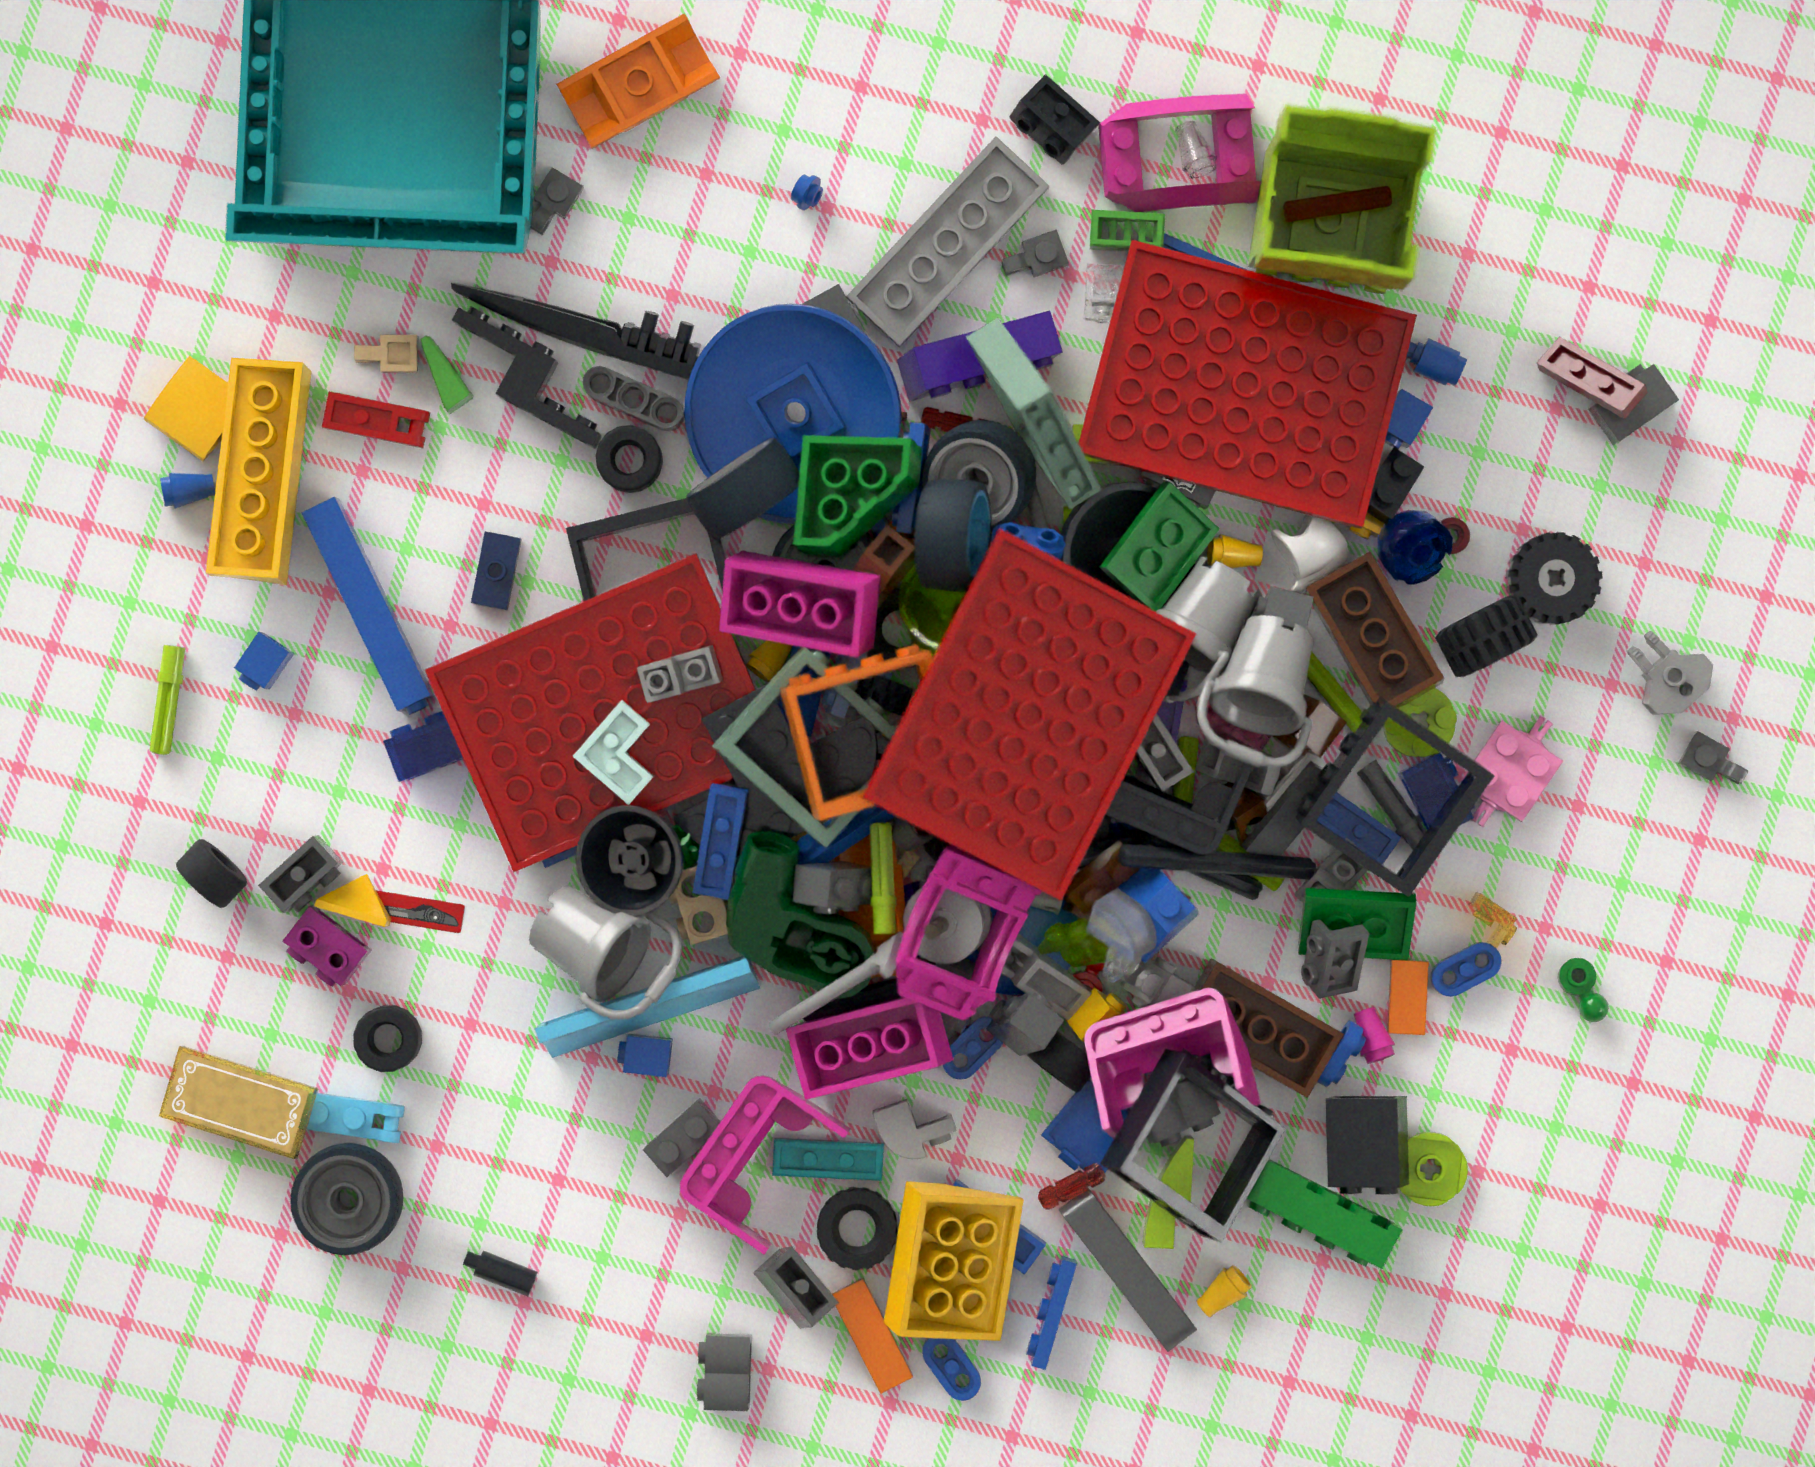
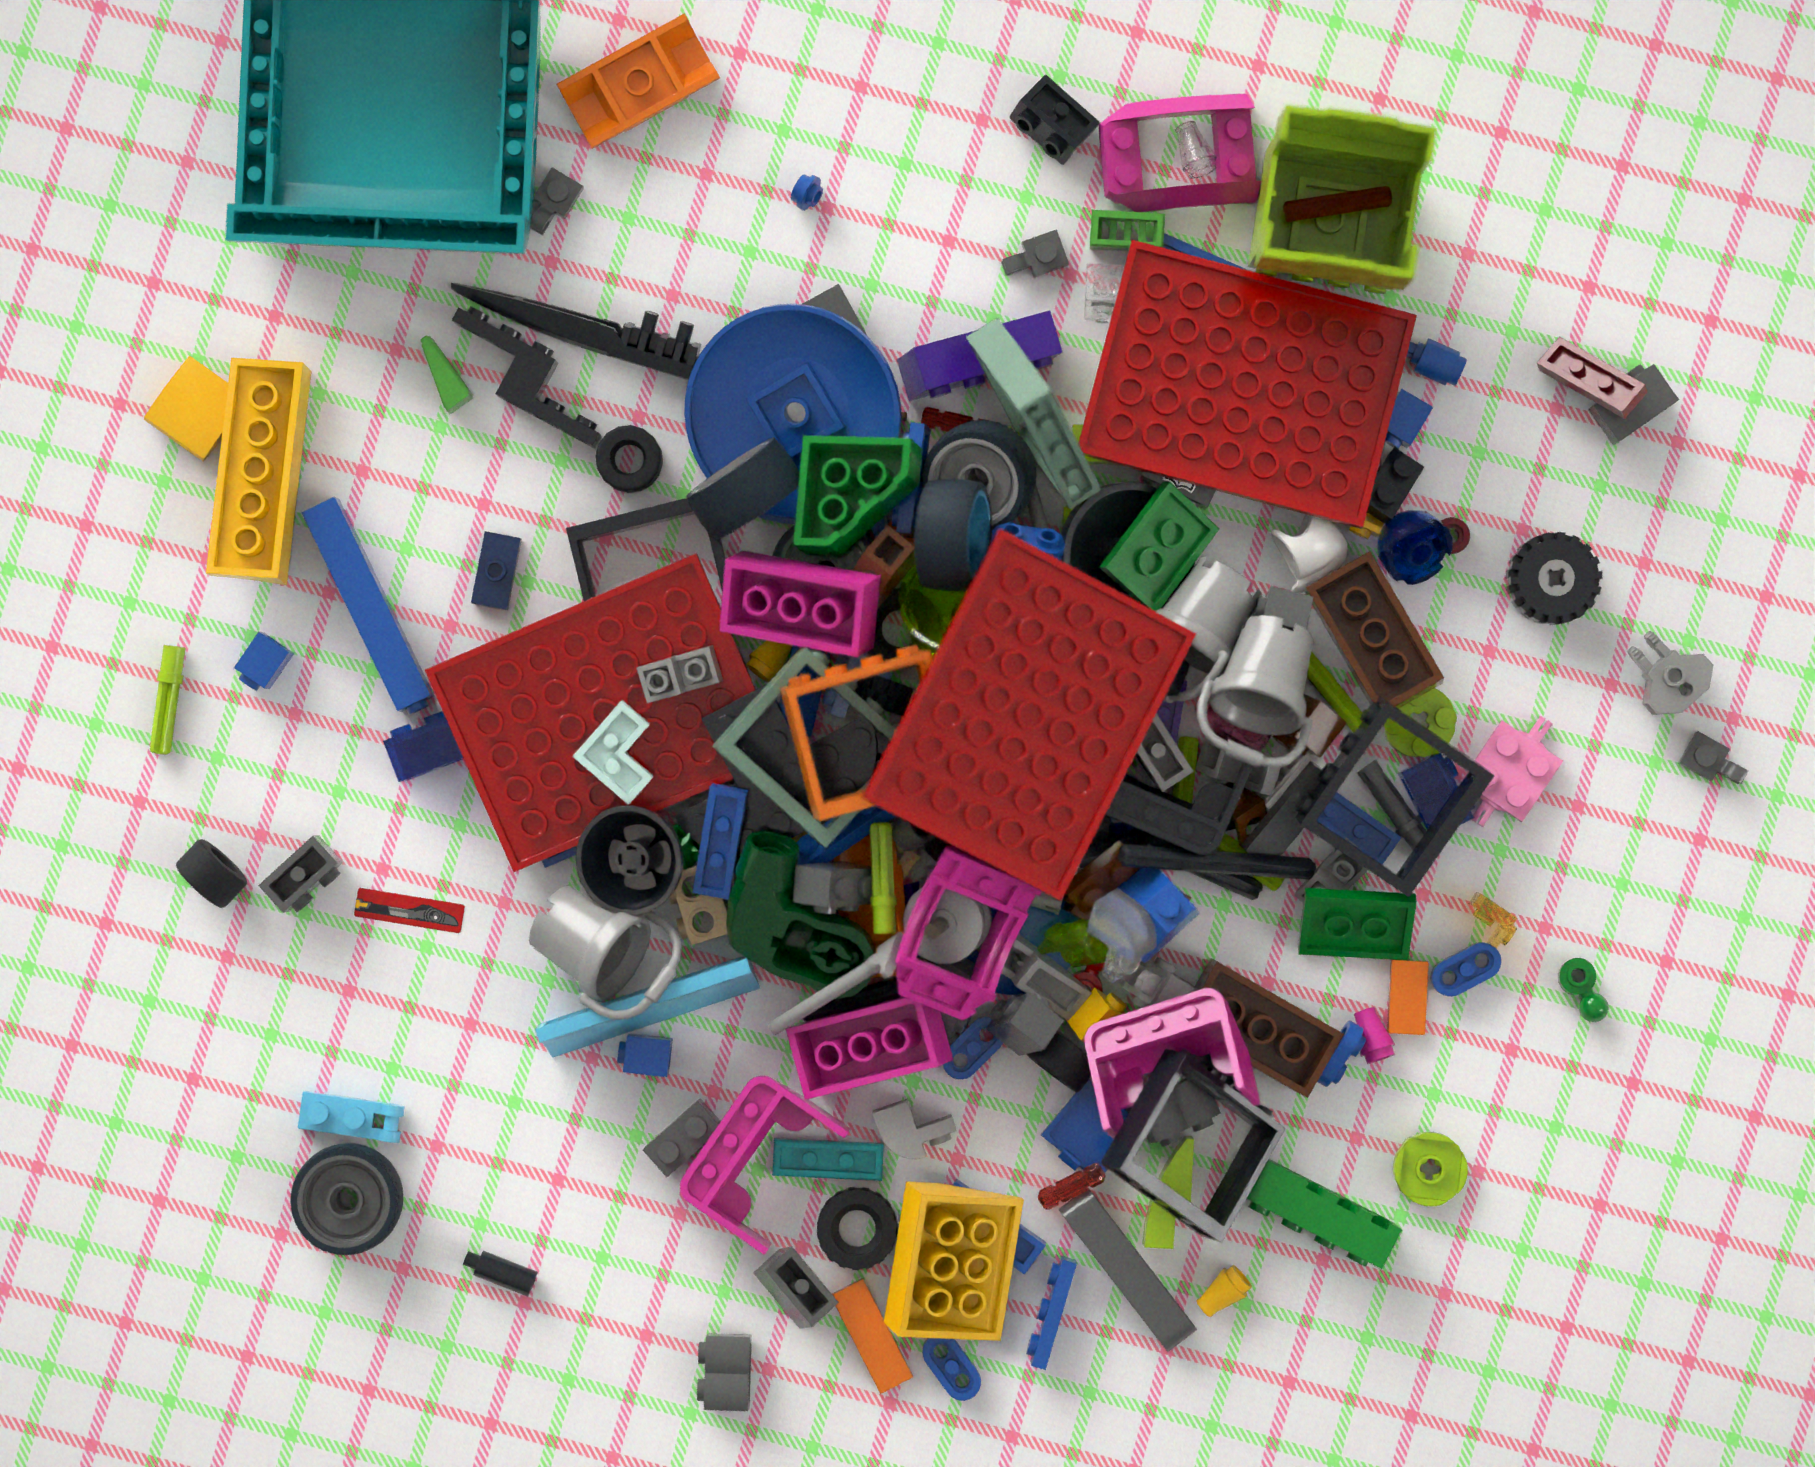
pearl gold tile [159,1046,318,1159] -> none
blue cone [160,473,215,509] -> none
magenta brick [282,905,372,987] -> none
yellow slope [314,874,391,927] -> none
red plate [322,391,431,448] -> none
black tyre [353,1005,422,1072] -> none
tan plate [354,335,418,373] -> none
dark grey beam [583,366,685,432] -> none
light grey plate [846,136,1049,348] -> none
yellow cone [1207,534,1263,569] -> none
dark grey bracket [1301,919,1369,999] -> none
black brick [1325,1096,1409,1194] -> none
black tyre [1435,595,1538,677] -> none

